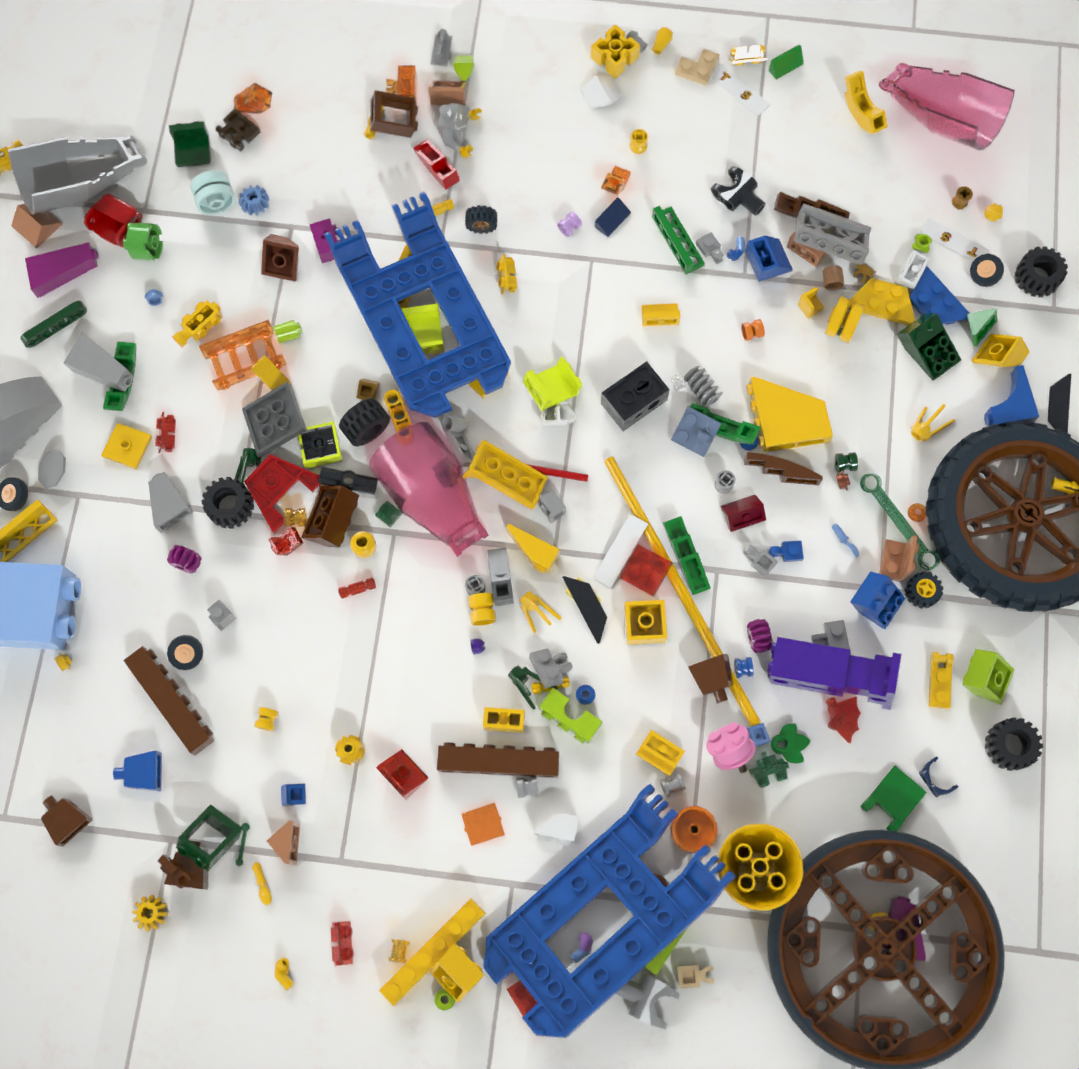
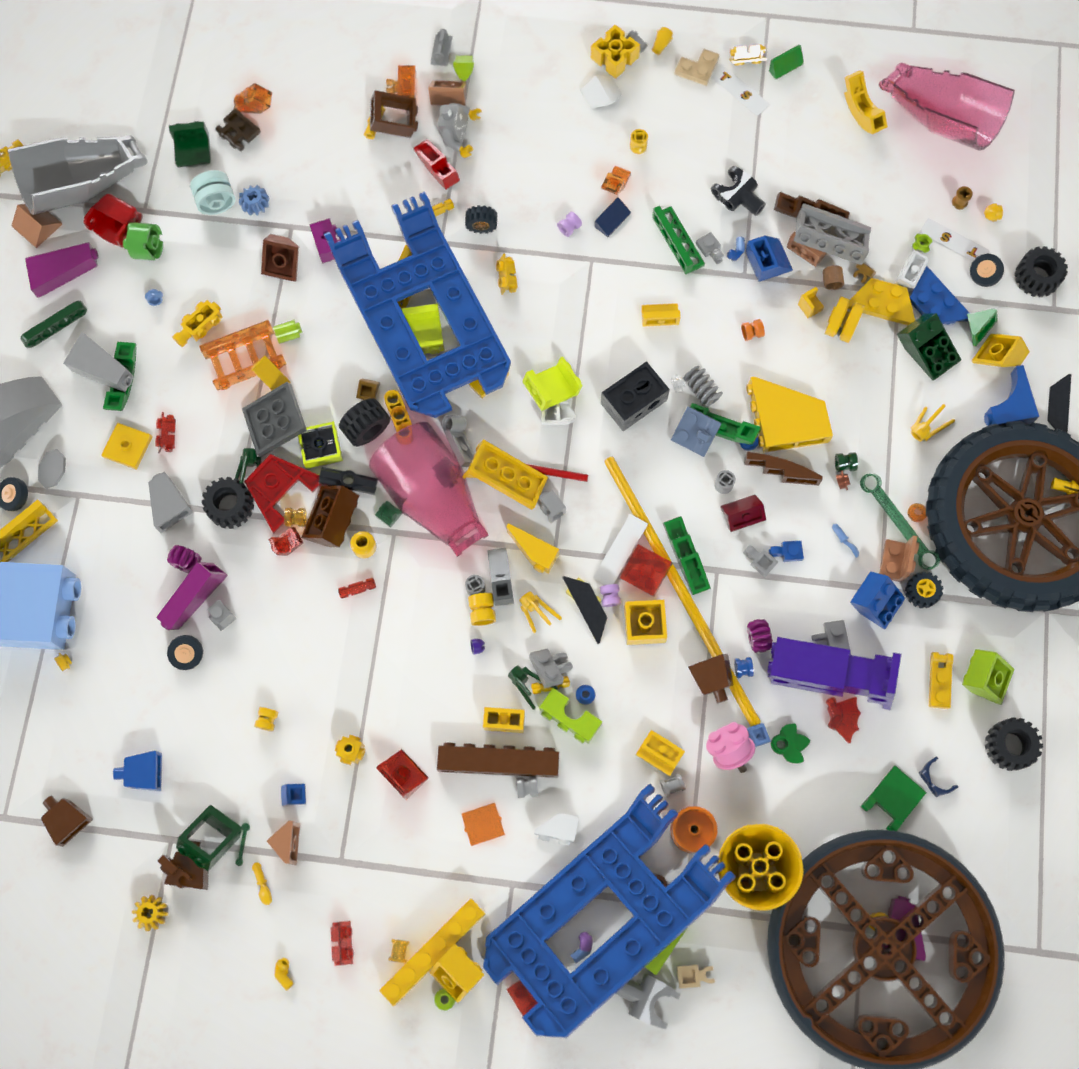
reddish brown brick [123,646,215,756] -> none
clear green hips [749,751,789,788] -> none
none -> magenta slope [156,562,228,630]
none -> lavender wheel [600,584,621,607]

